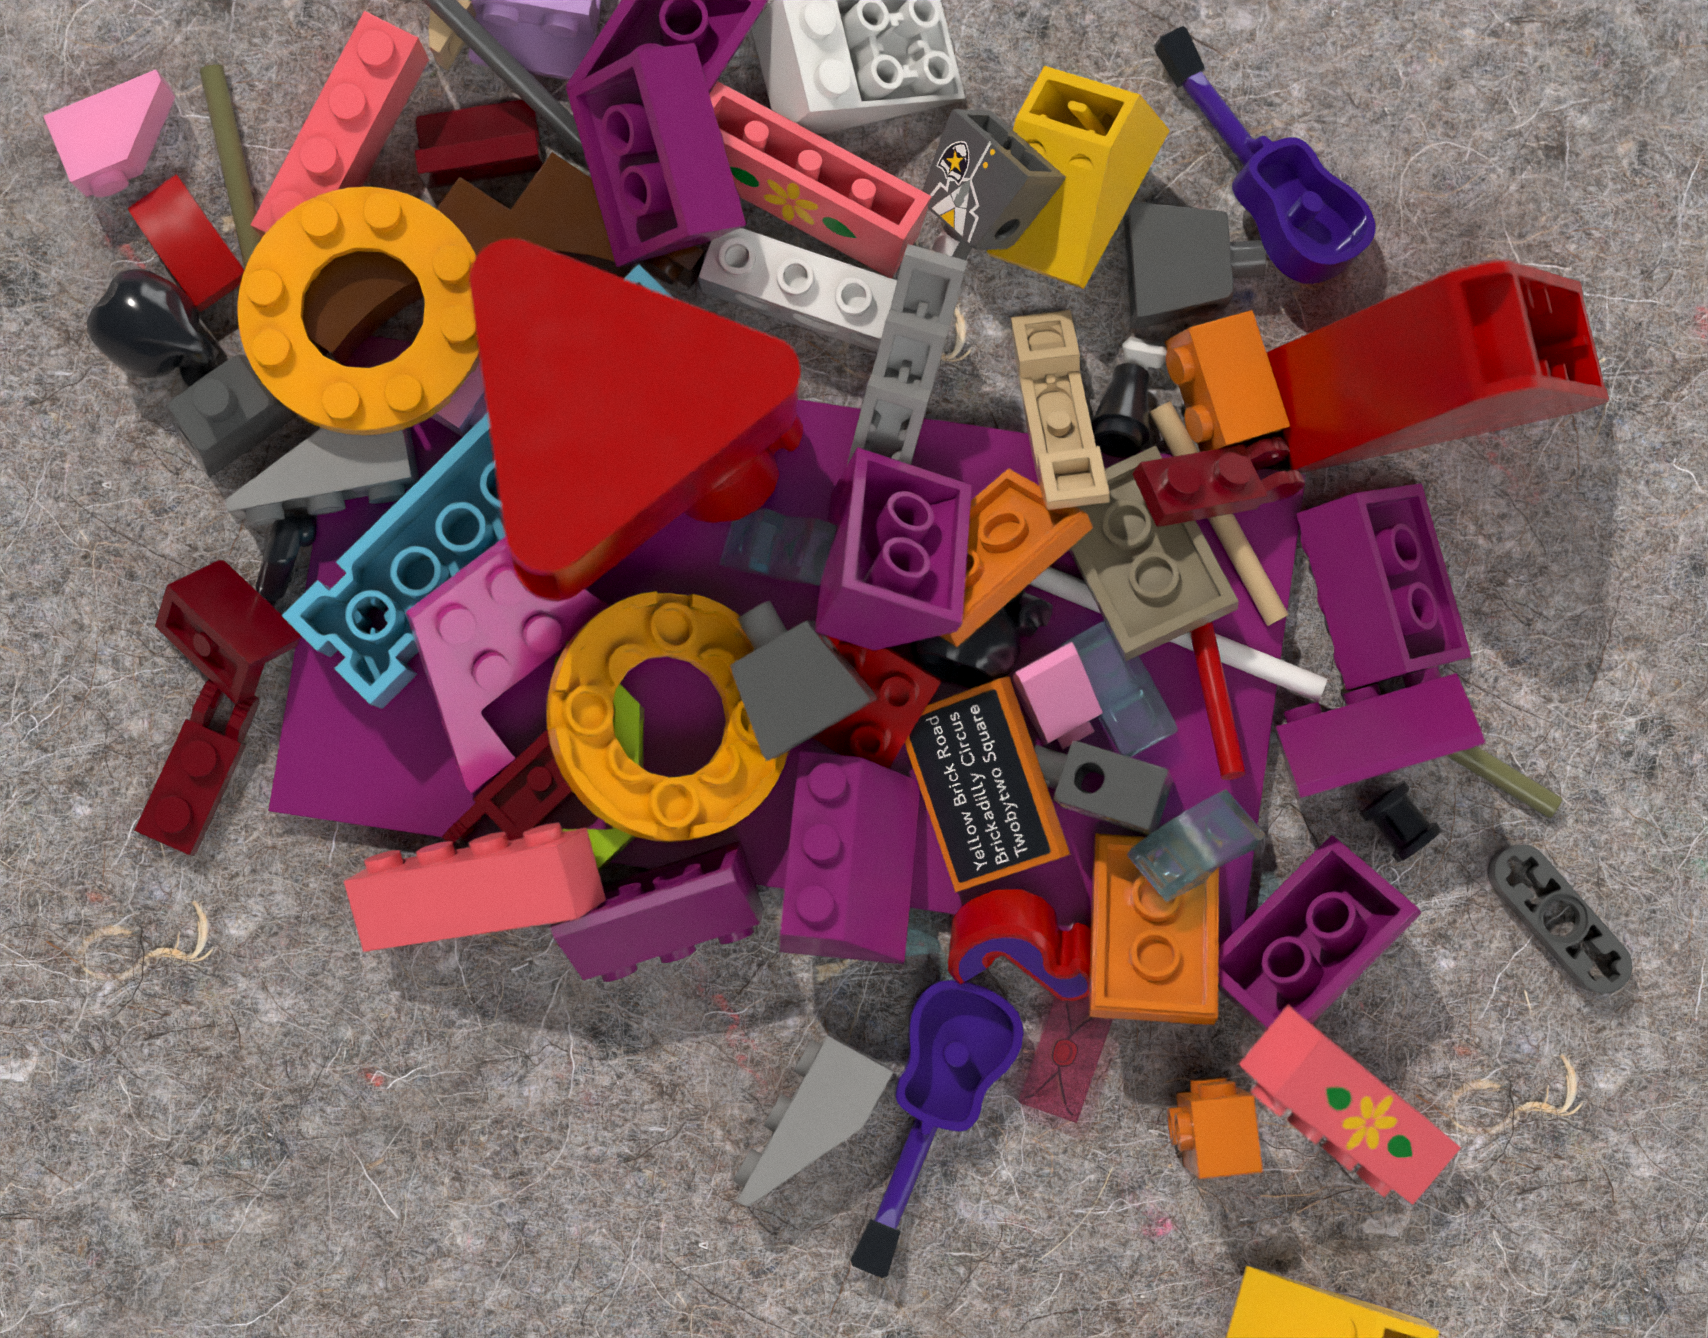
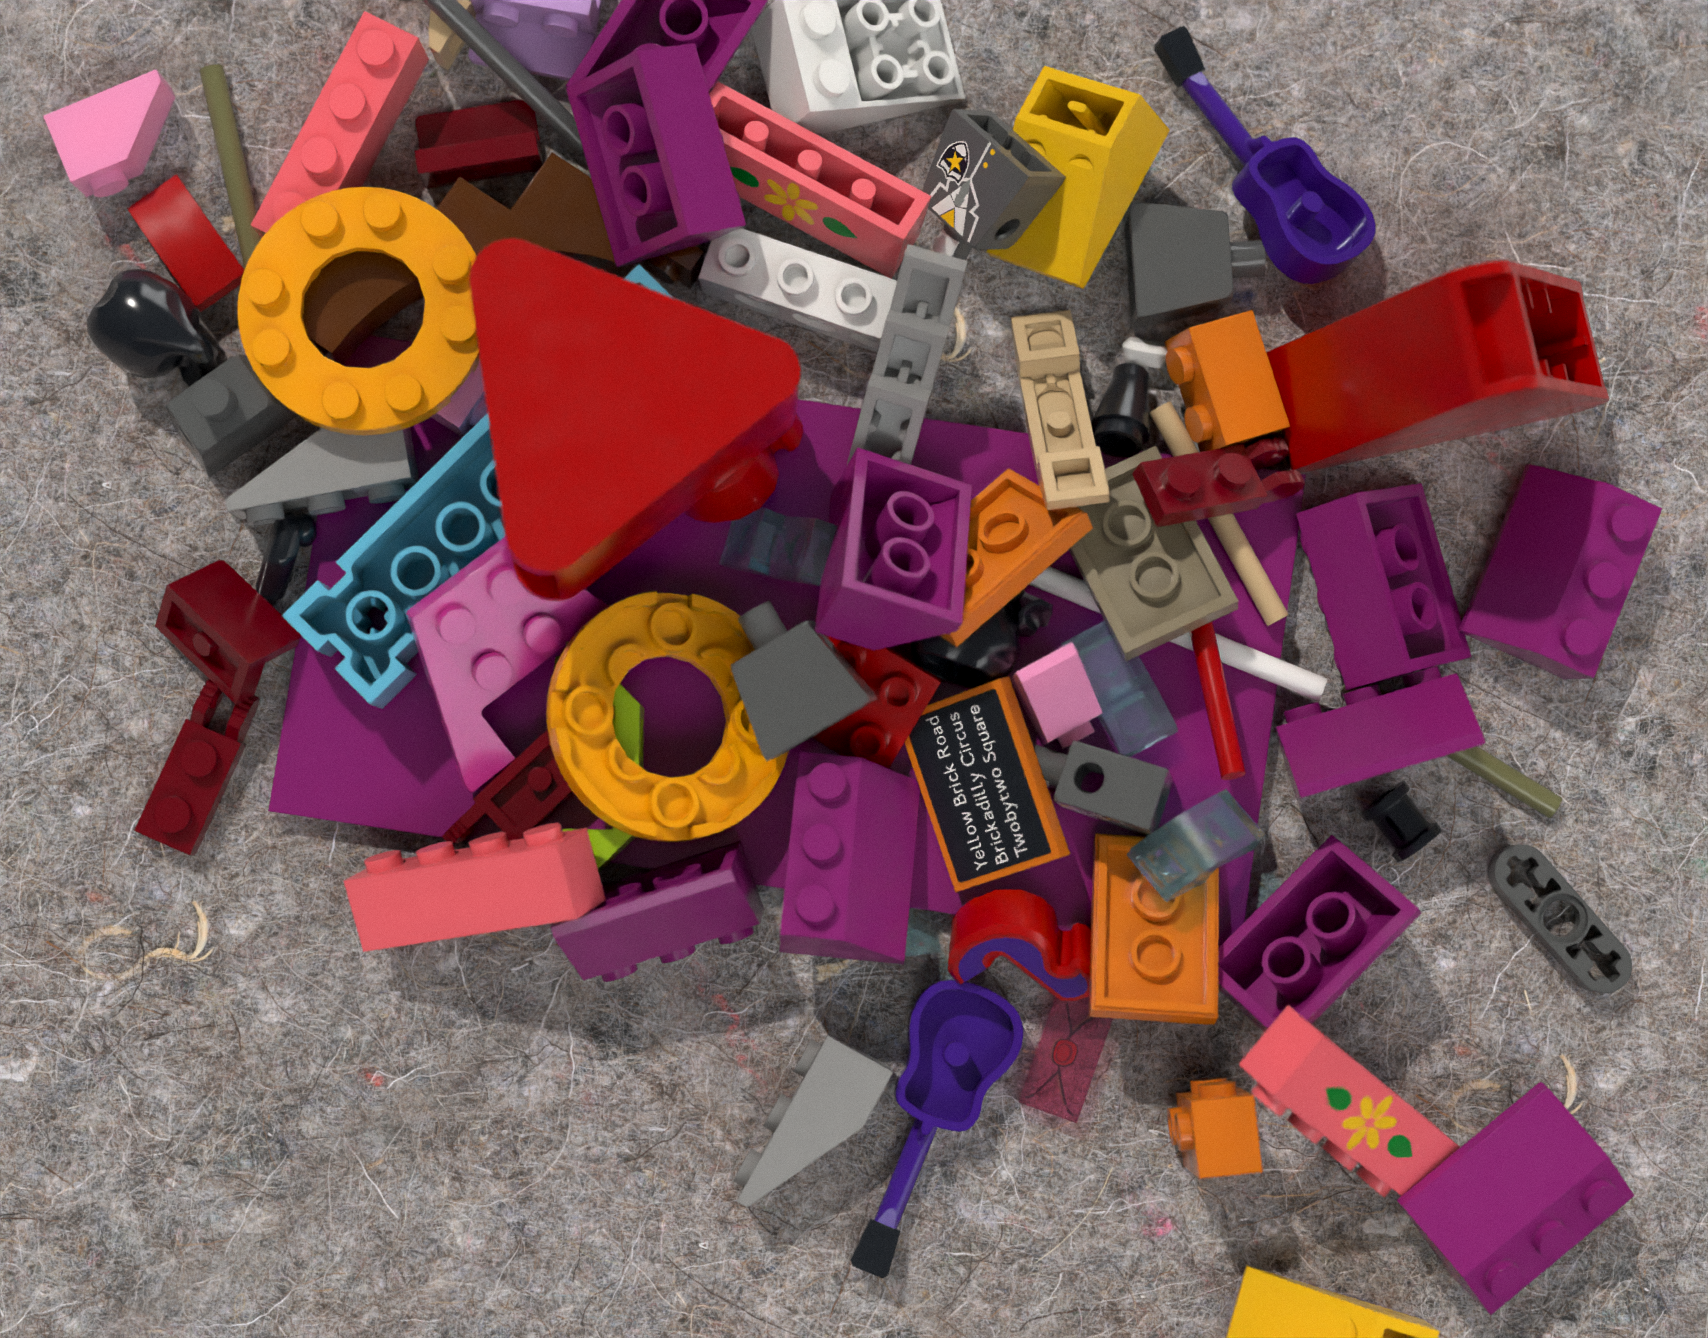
none -> magenta slope [1397,1081,1635,1316]
none -> magenta slope [1458,464,1663,679]

